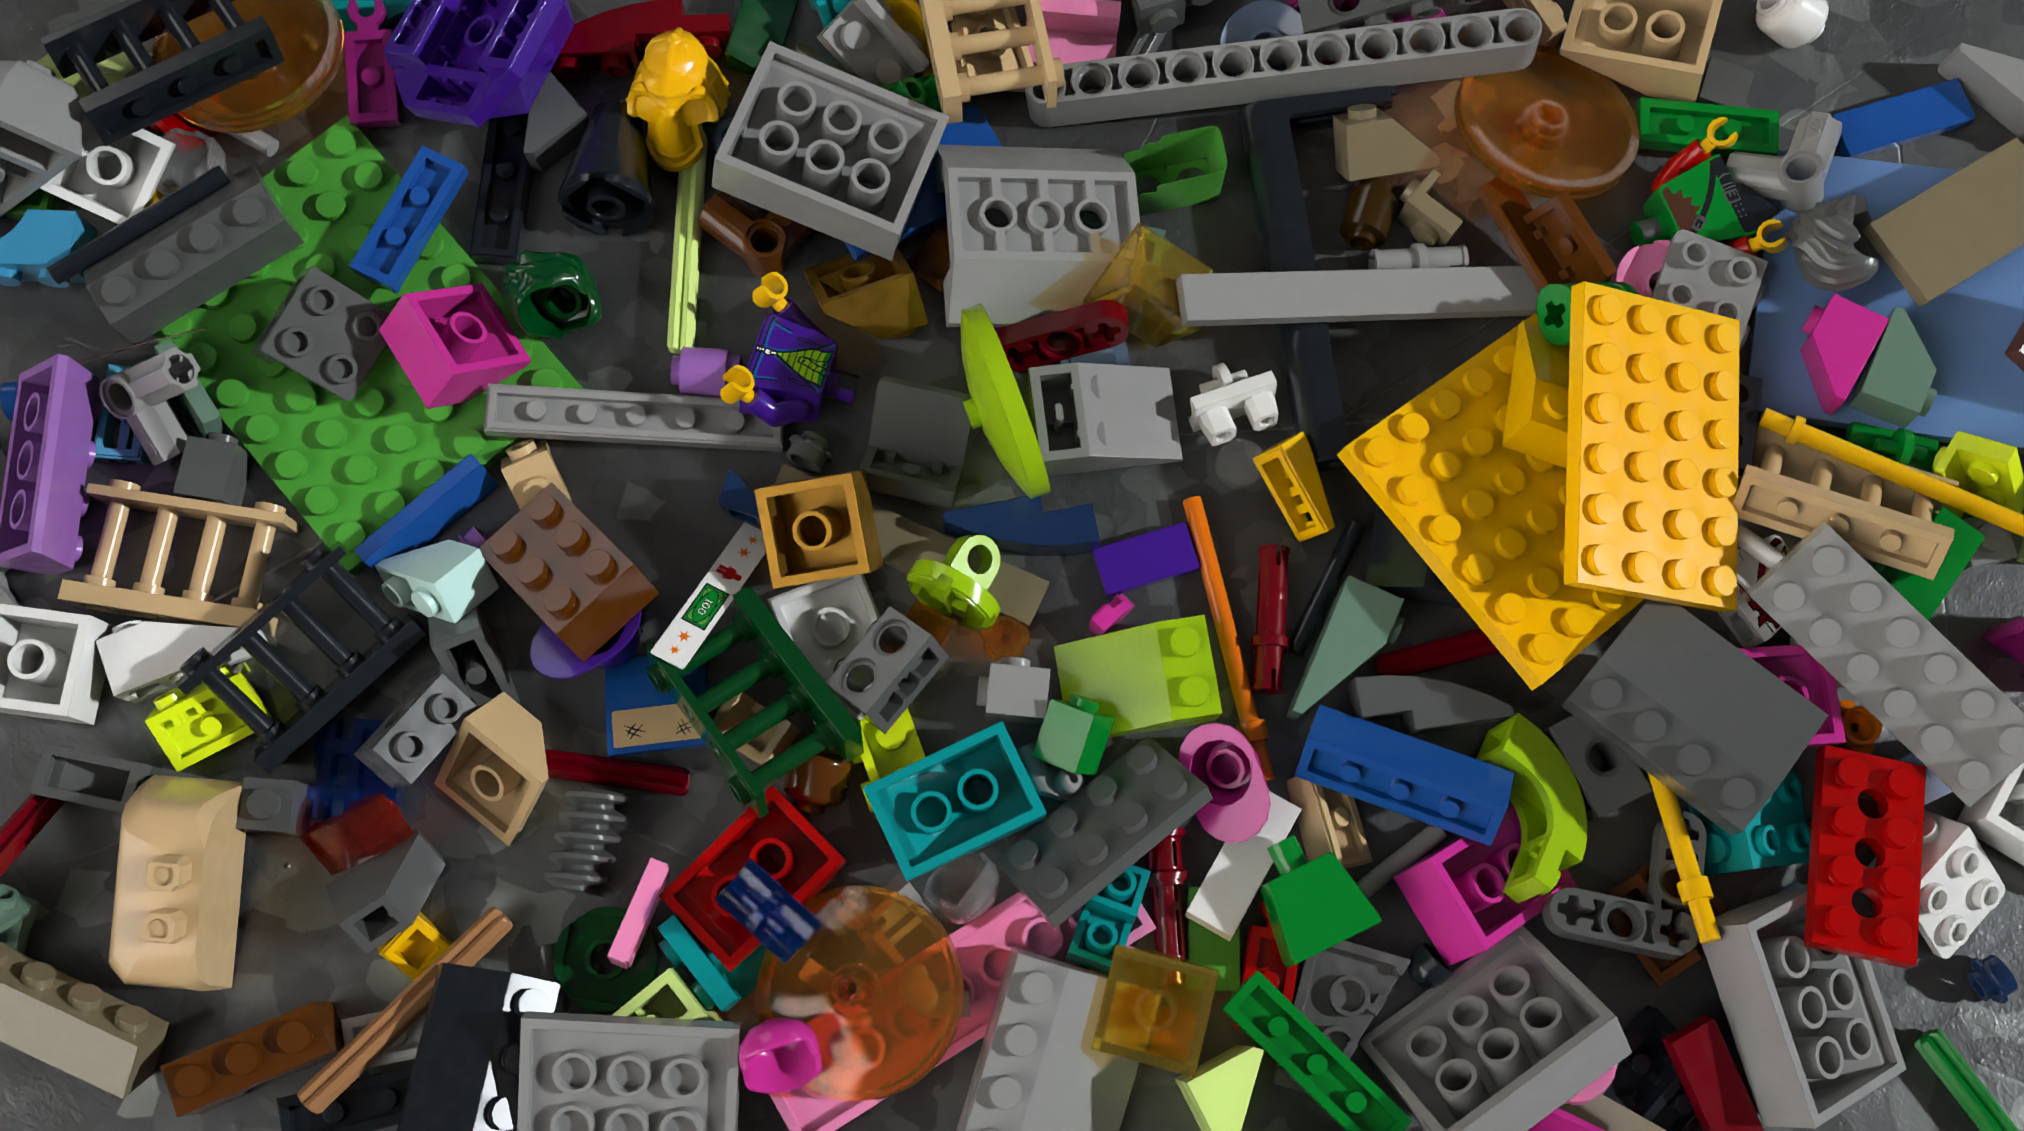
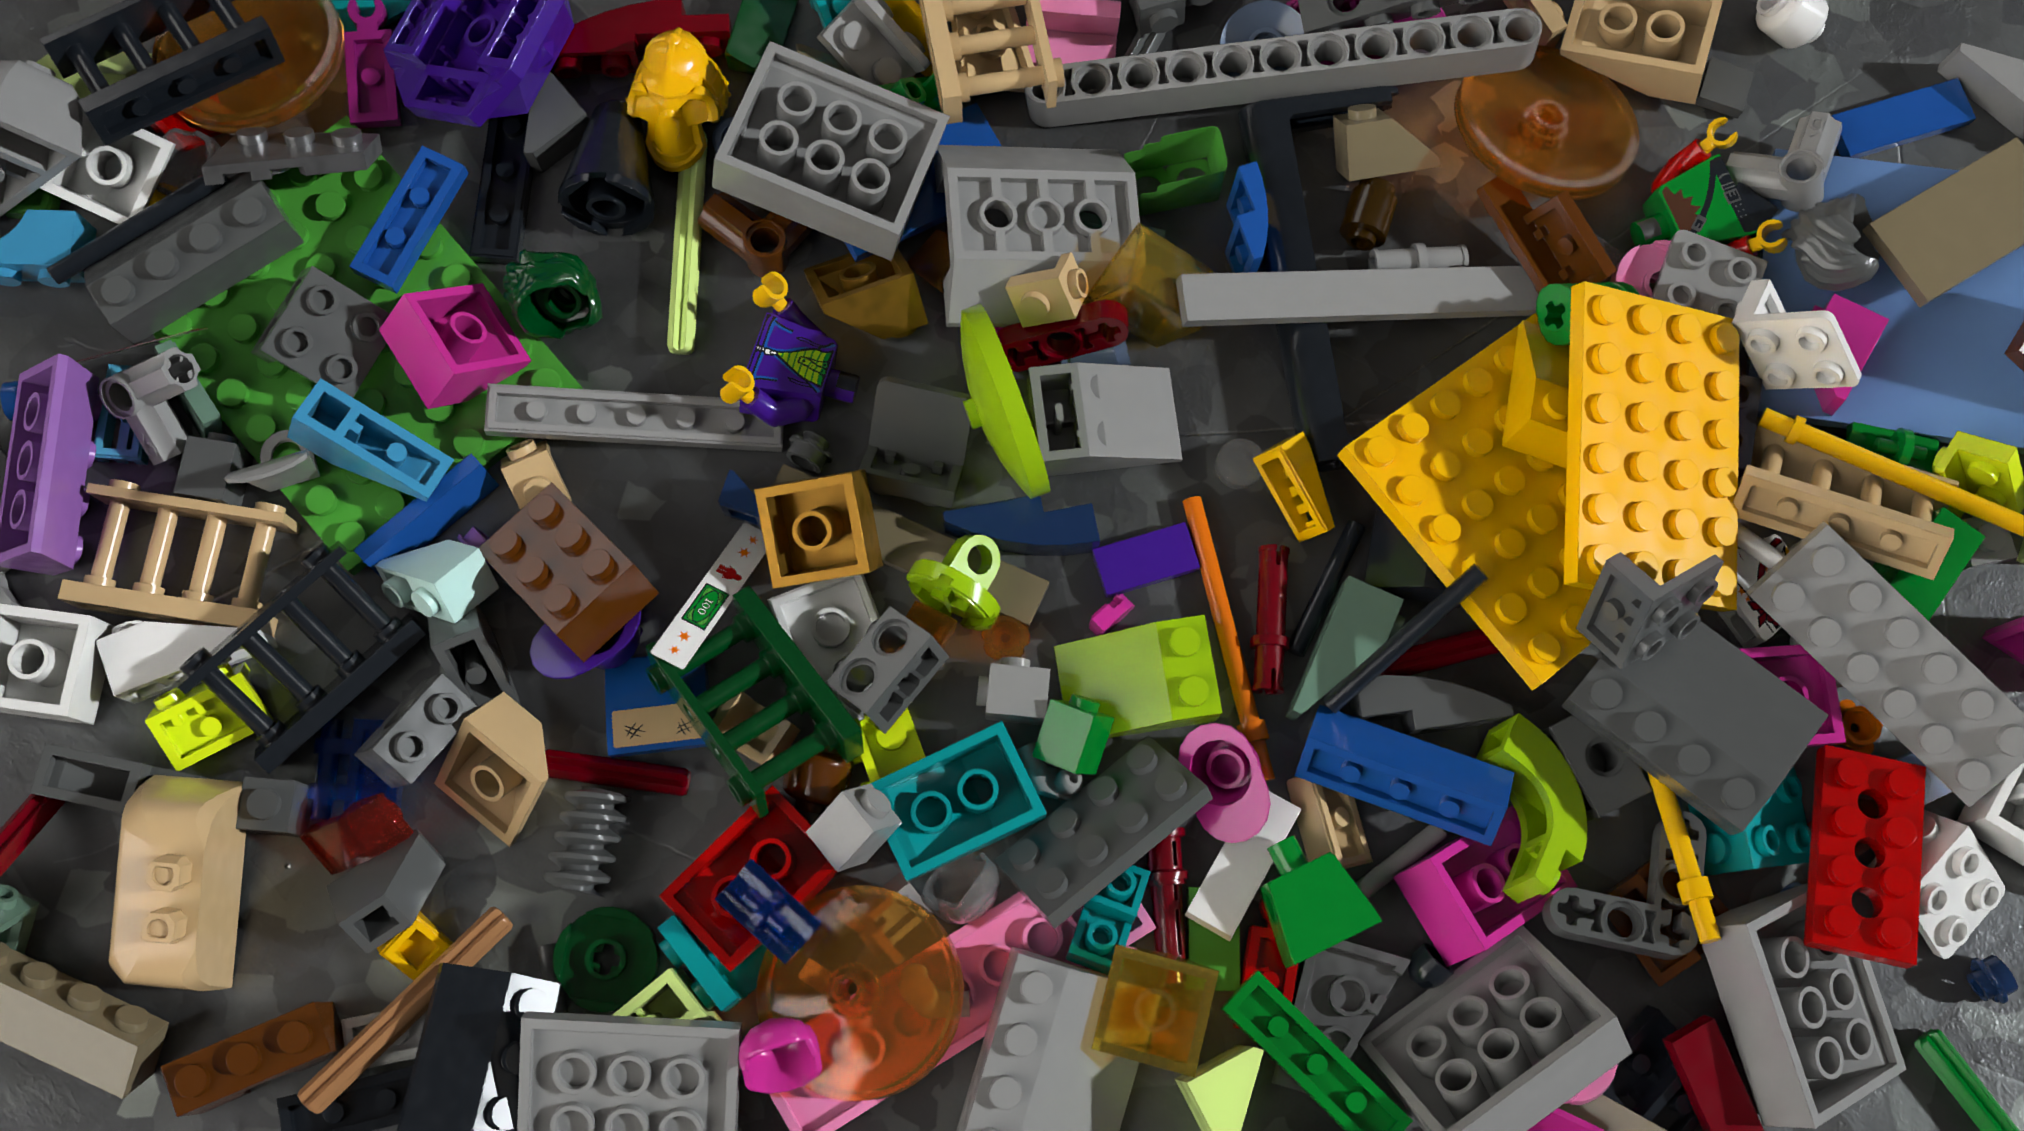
bright pink tile [607,858,670,969] -> none
medium lavender brick [671,346,743,397] -> none
white hips [1188,363,1279,446] -> none
dark tan bracket [1397,168,1463,247] -> none
green plate [1634,97,1779,157] -> none
sand green slope [1848,306,1937,428] -> none
none -> flat silver wing [201,126,383,186]
none -> light grey piece [224,430,320,492]
none -> dark azure slope [287,378,454,502]
none -> light grey brick [806,783,903,872]
none -> tan bracket [1005,252,1089,328]
none -> blue slope [1225,161,1268,273]
none -> black bar [1322,563,1488,714]
none -> dark grey bracket [1576,552,1724,669]
none -> white bracket [1732,279,1862,390]

